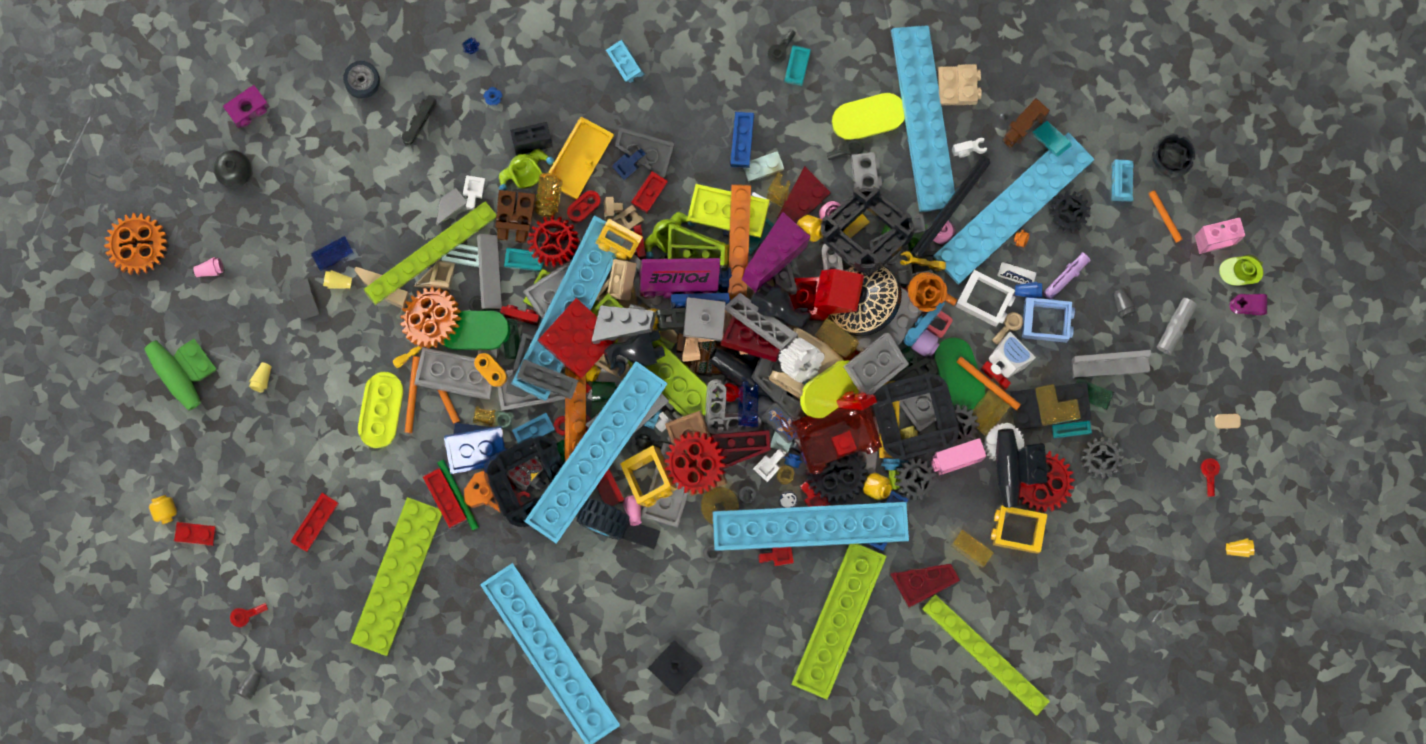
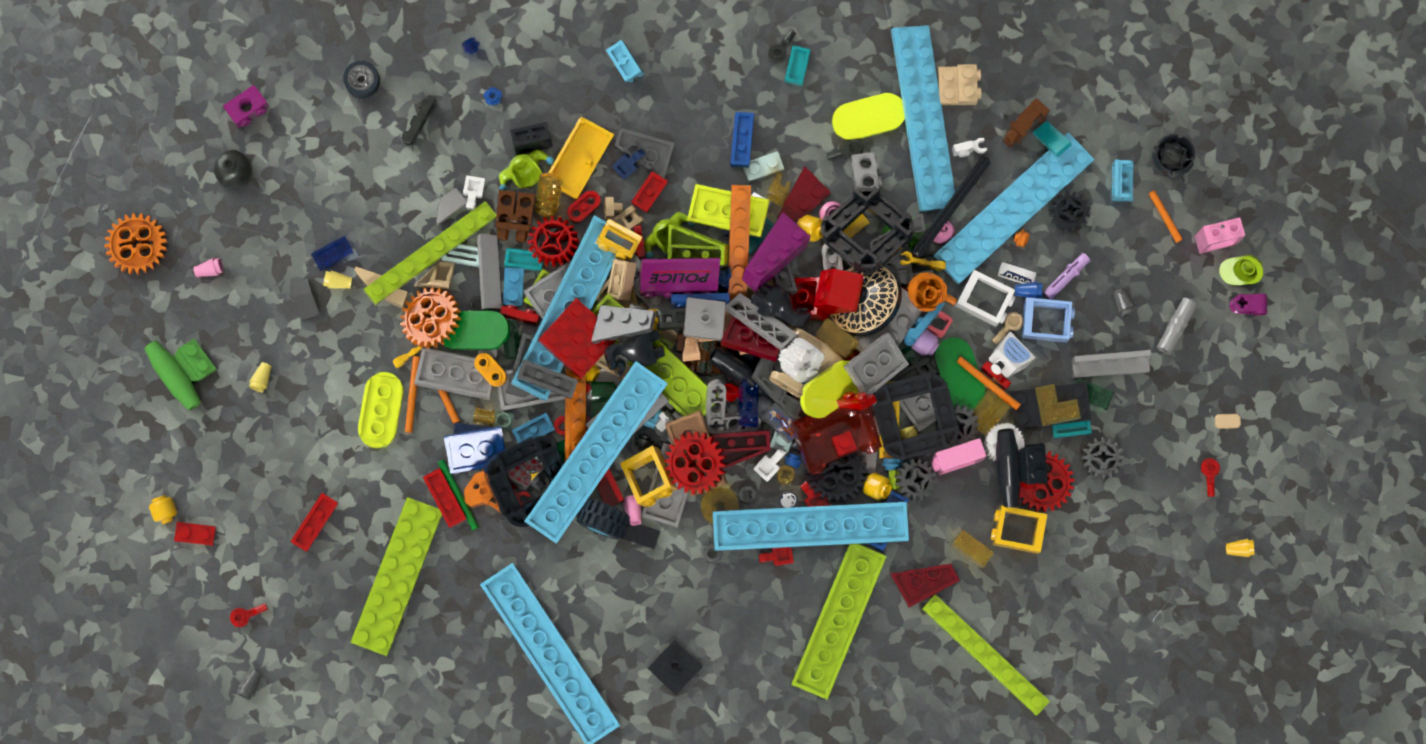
none -> dark azure plate [503,268,524,307]

